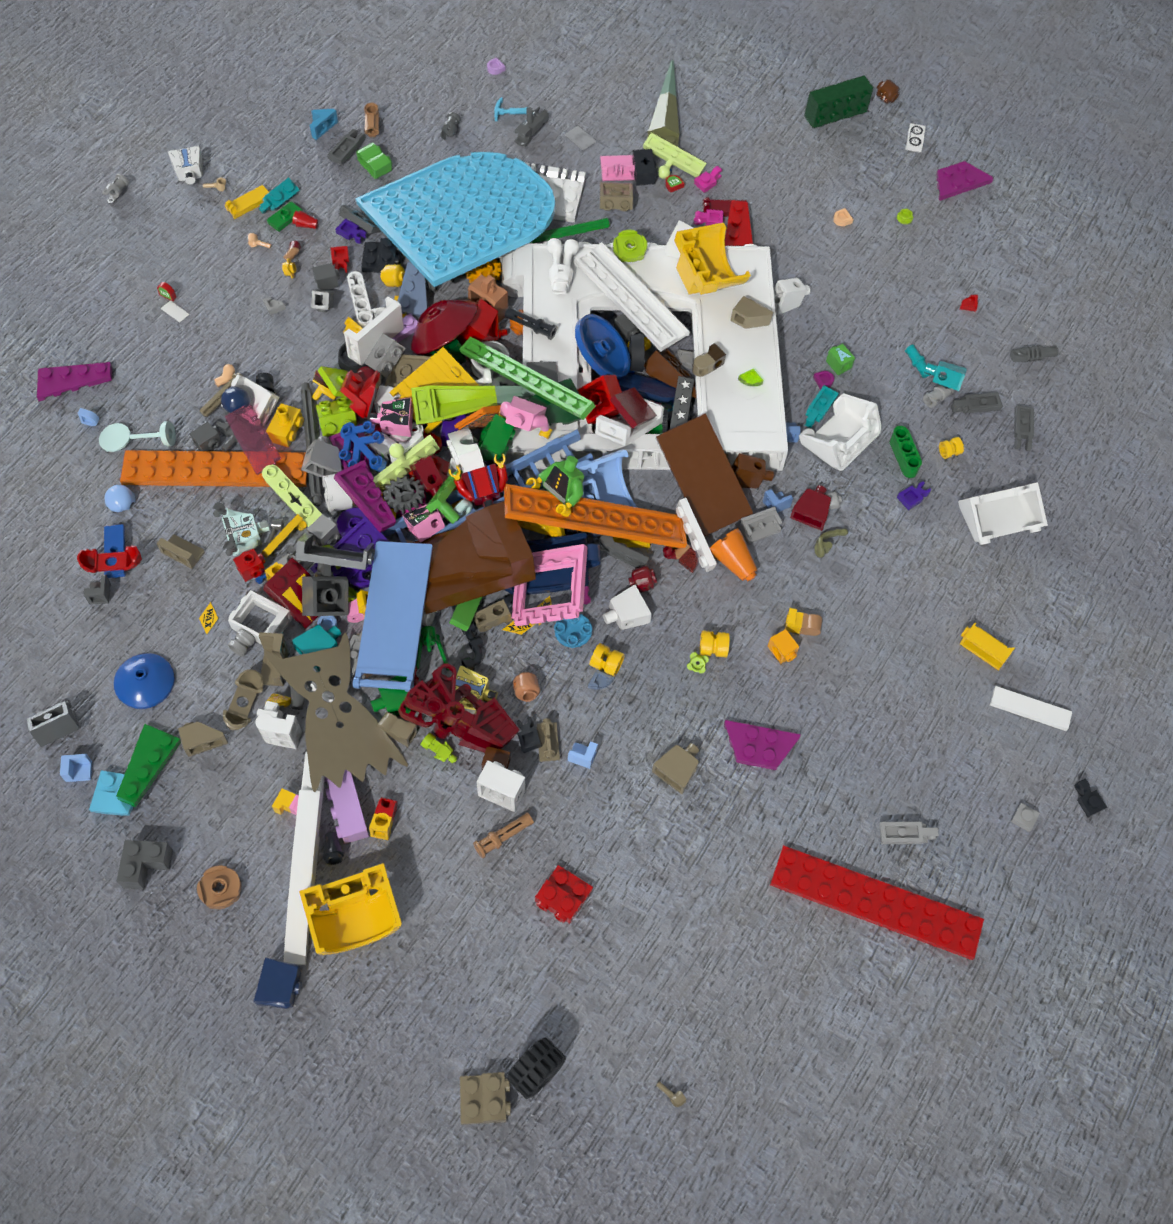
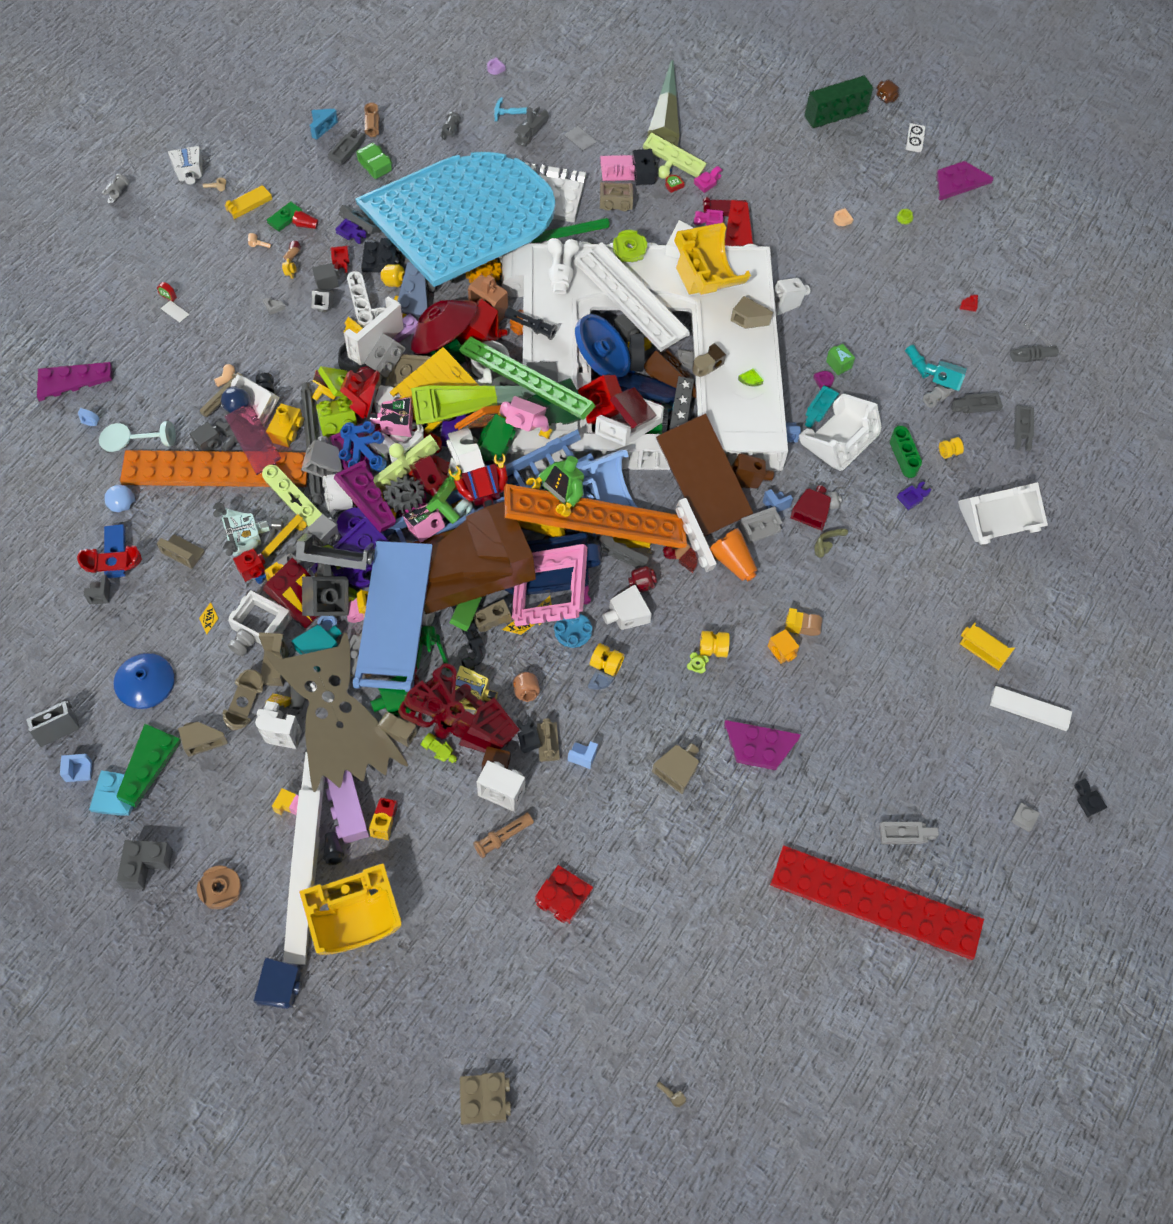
teal hinge [258,177,300,214] -> none
black tyre [507,1037,566,1099] -> none

